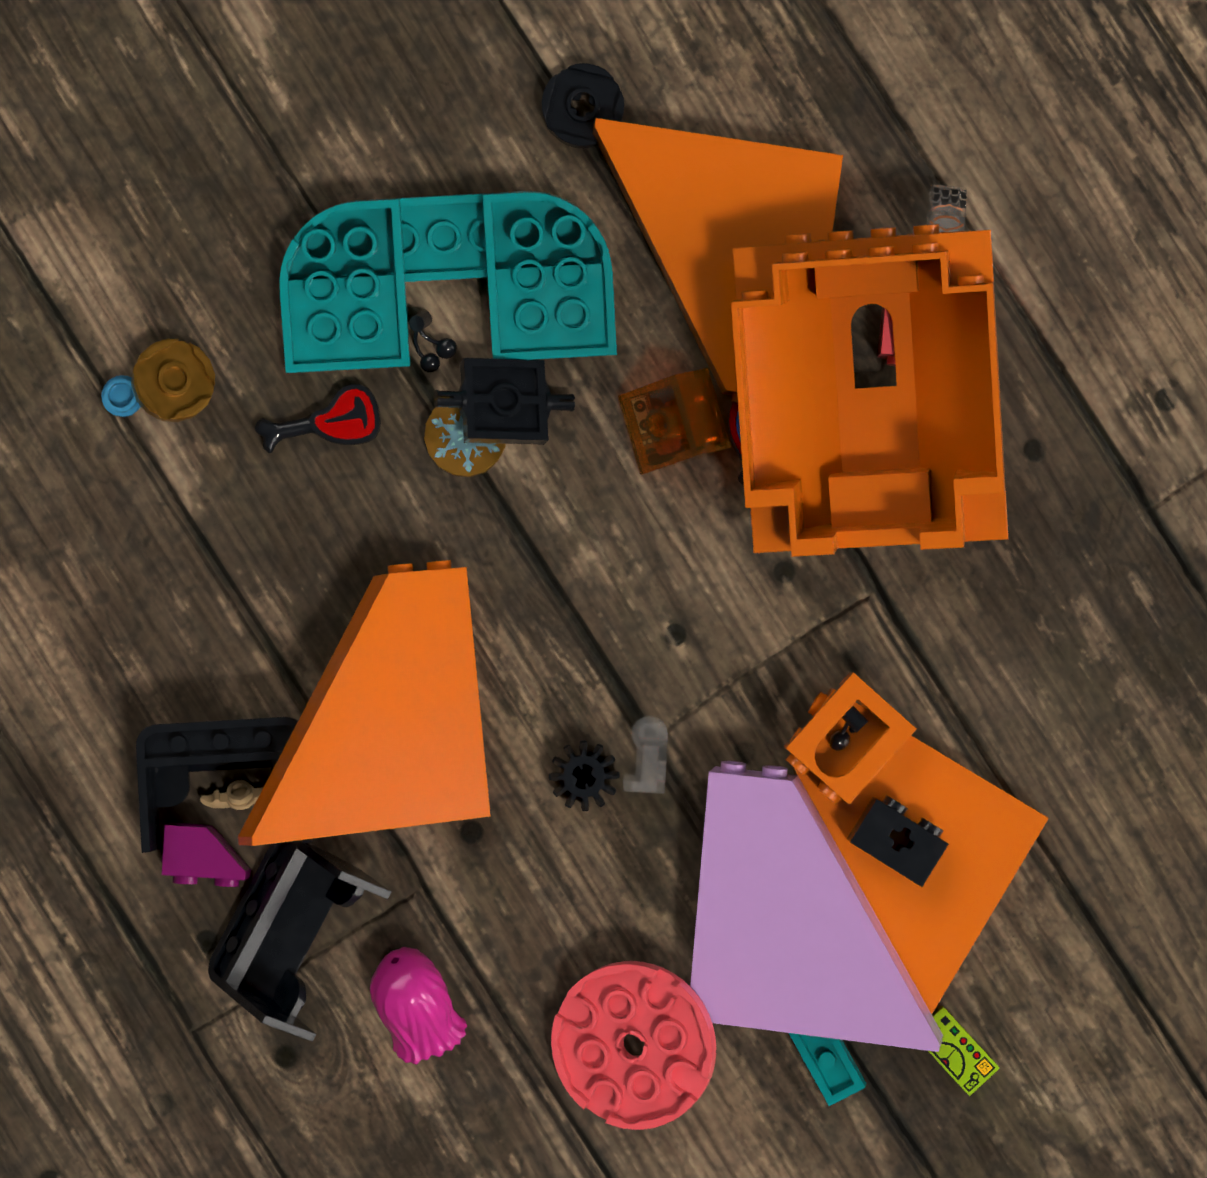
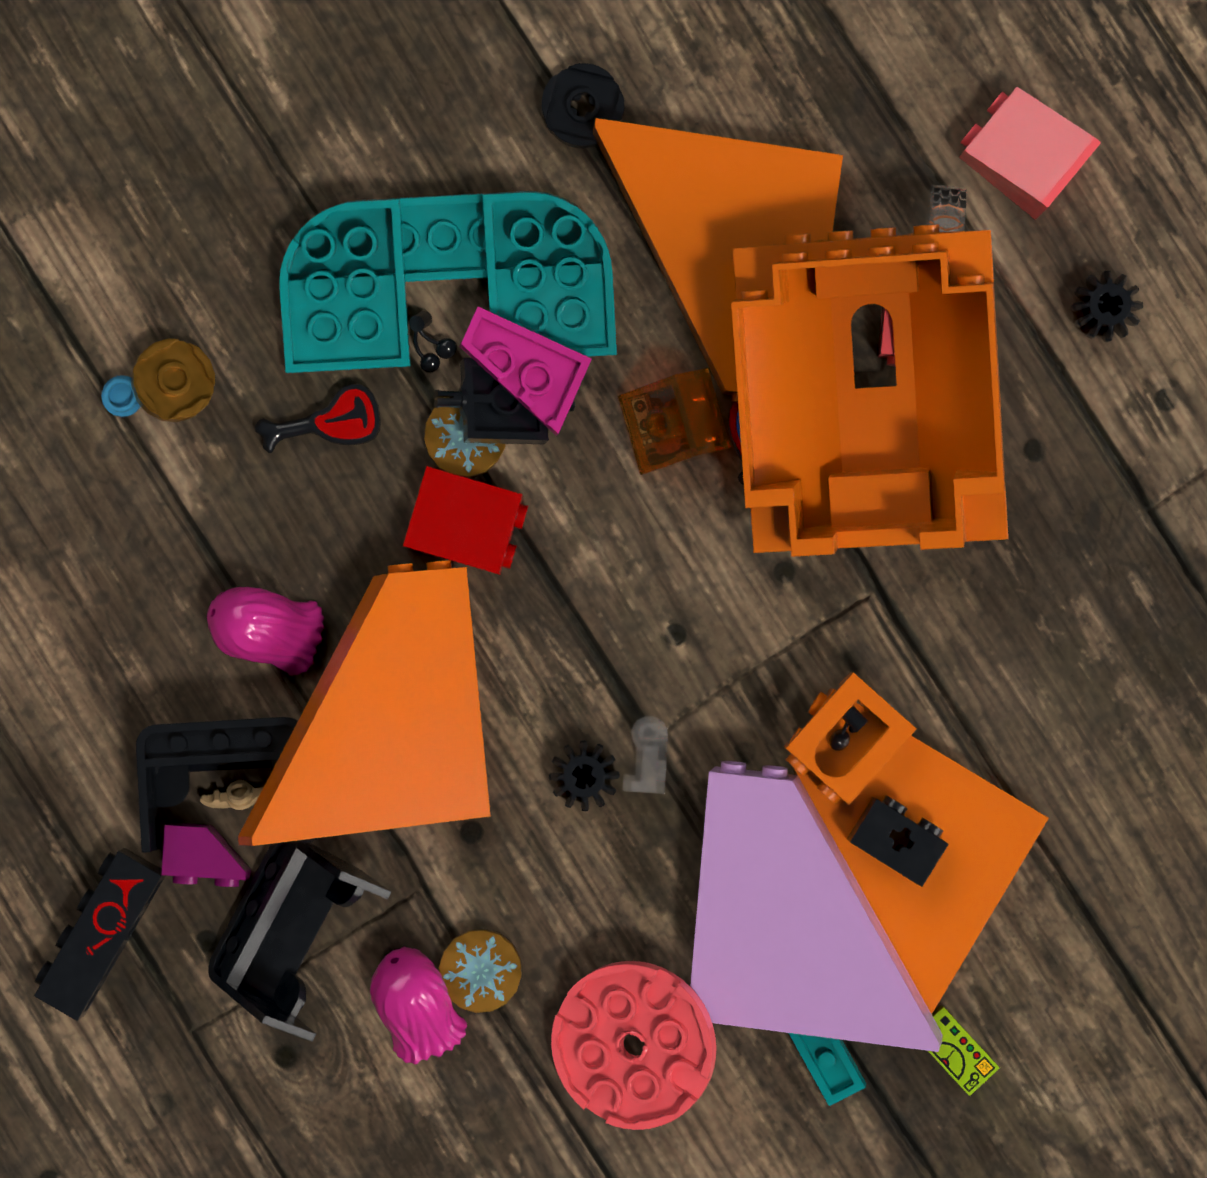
none -> black brick [34,848,166,1021]
none -> dark pink piece [207,587,325,676]
none -> red brick [403,466,529,575]
none -> pearl gold tile [439,929,522,1013]
none -> dark pink wing [460,307,592,436]
none -> coral slope [959,87,1101,220]
none -> black gear [1071,271,1143,342]

